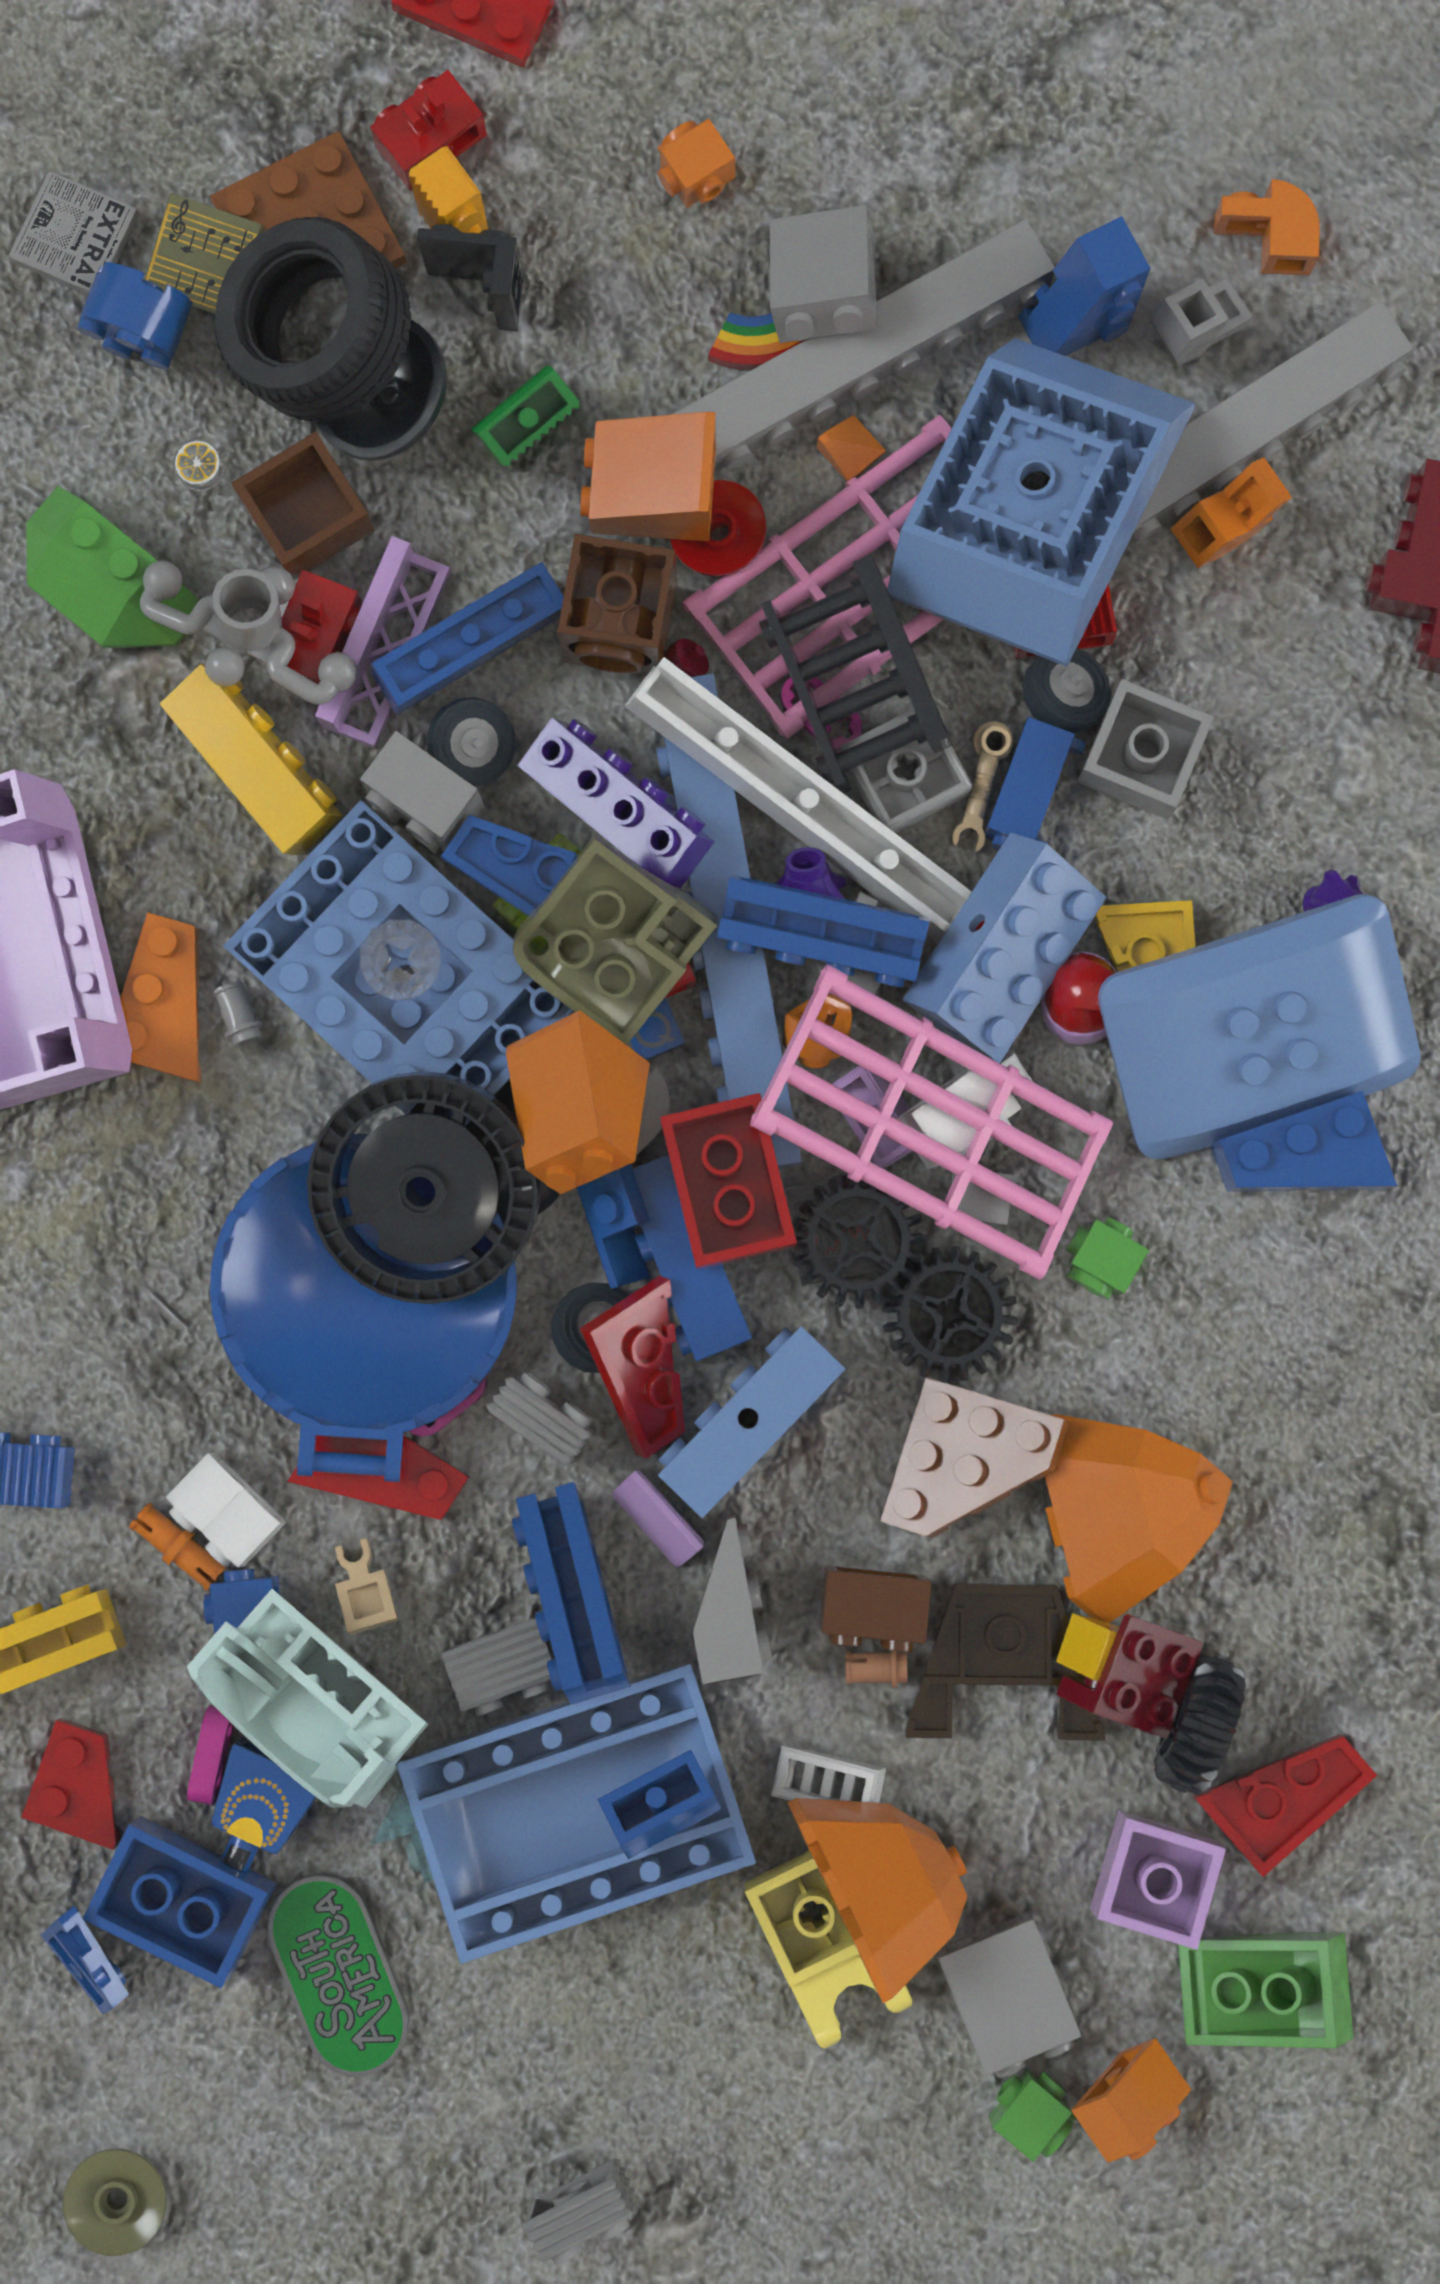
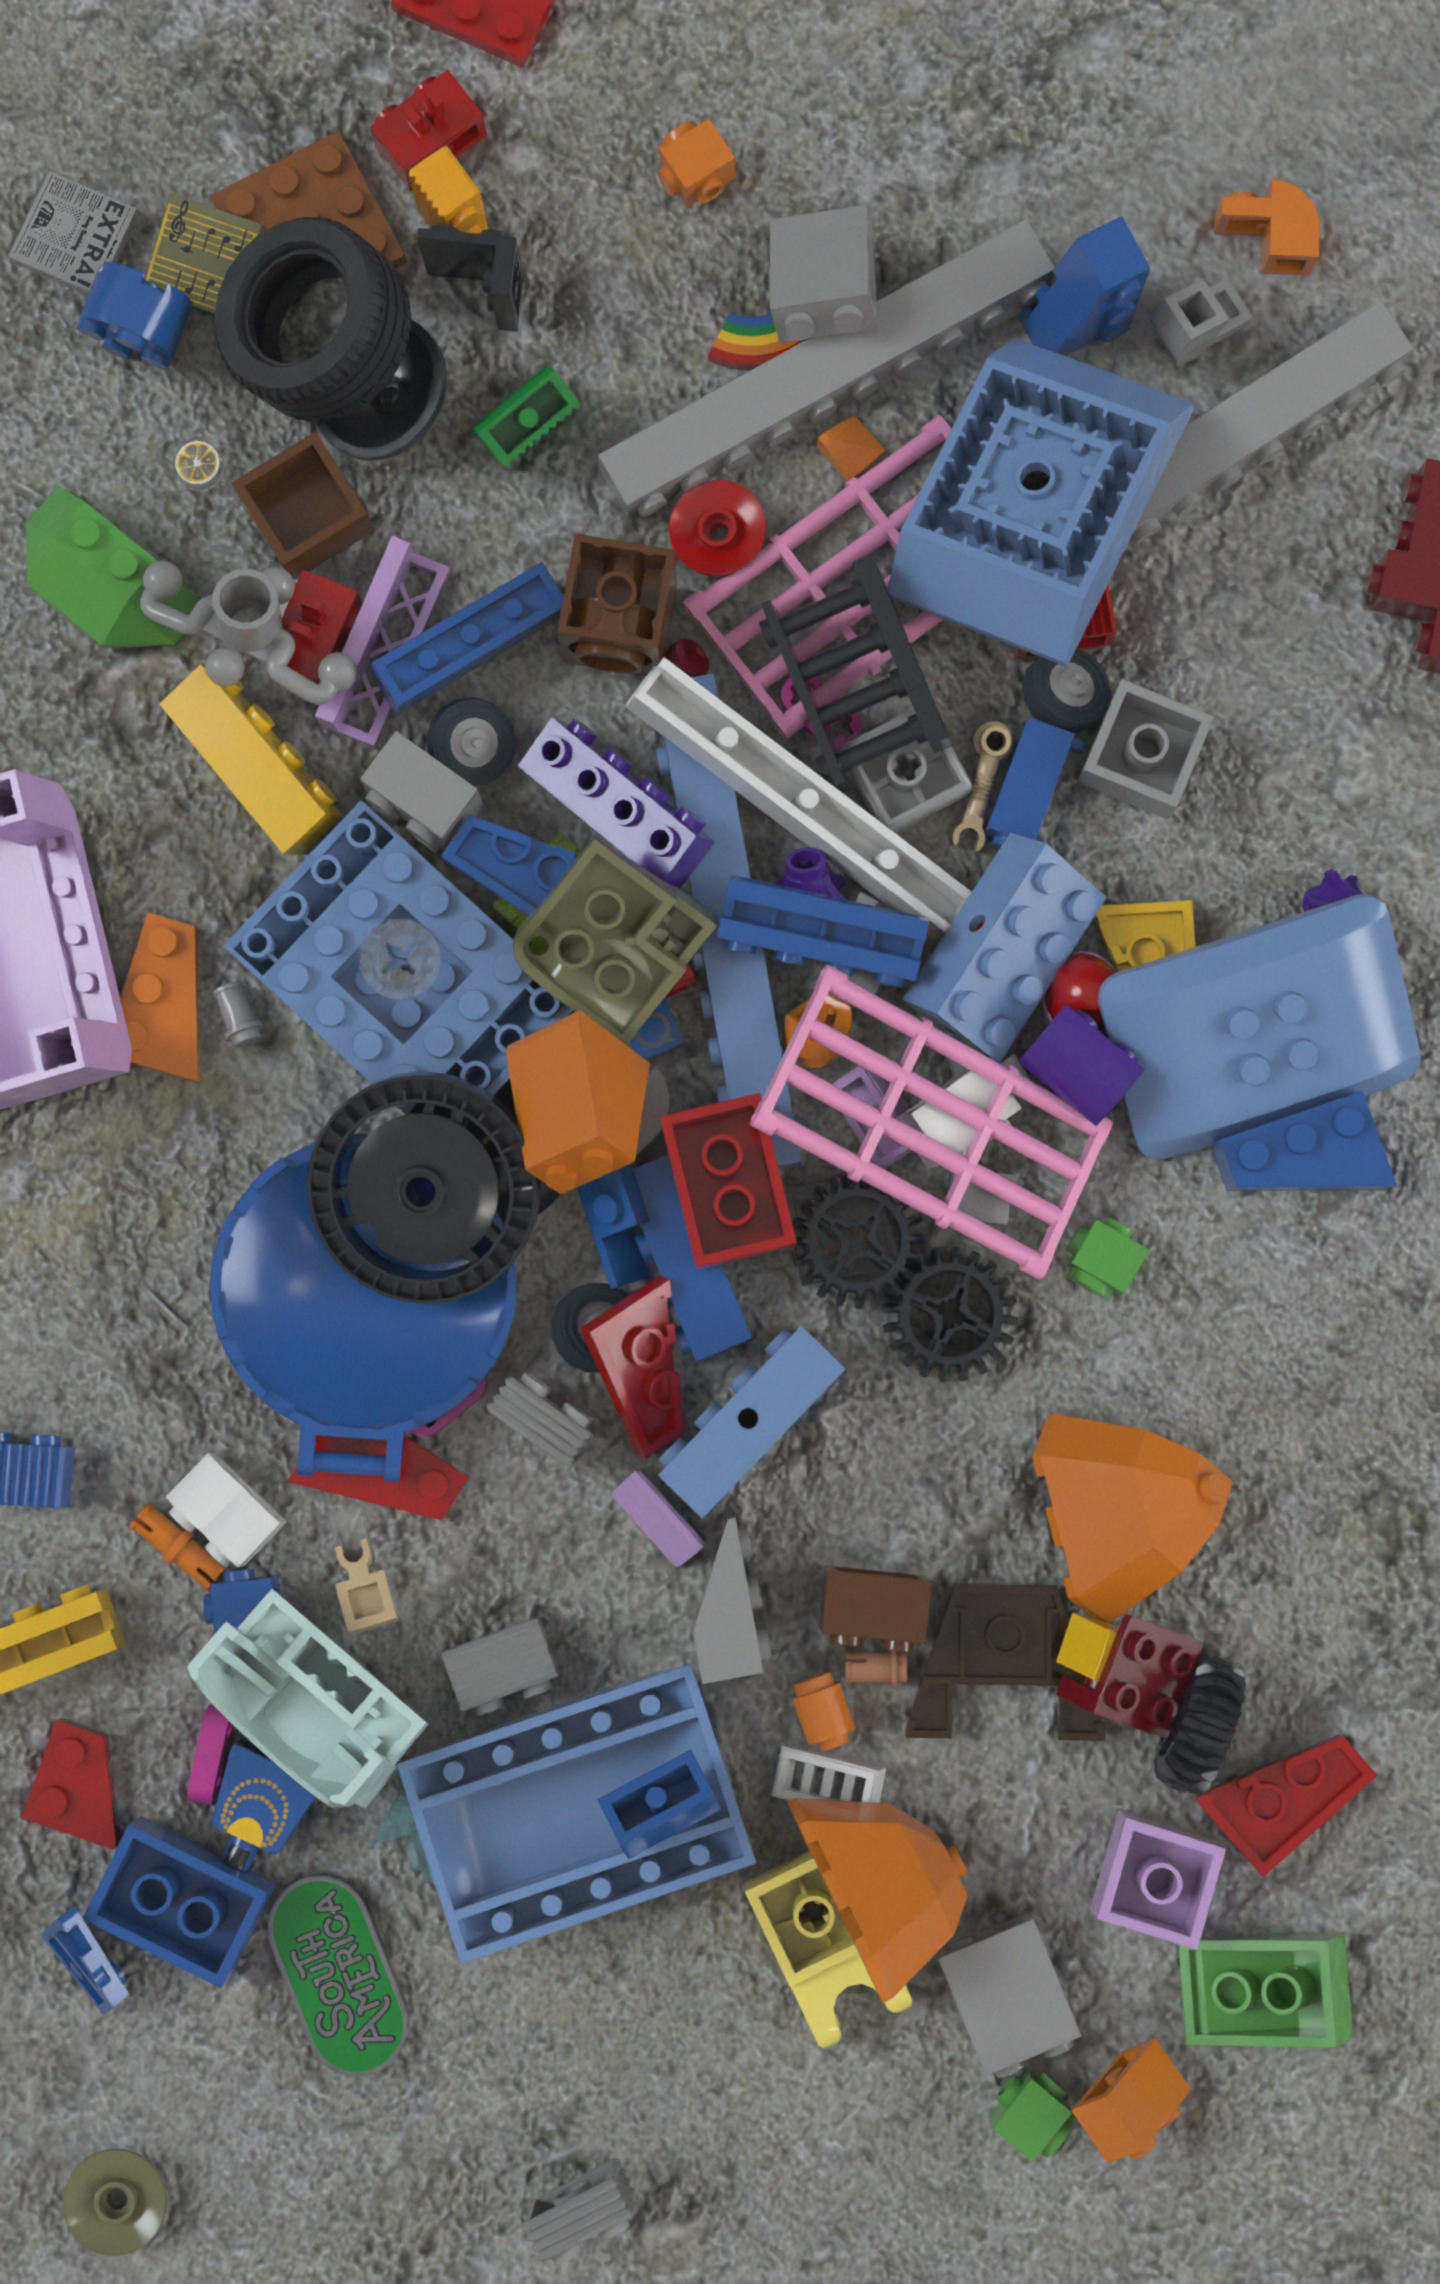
blue brick [512,1482,631,1704] -> none
orange slope [580,412,716,541] -> none
plate [880,1377,1070,1538] -> none
orange brick [1170,457,1292,569] -> none
none -> orange brick [792,1671,856,1751]
none -> dark purple brick [1018,1005,1145,1126]

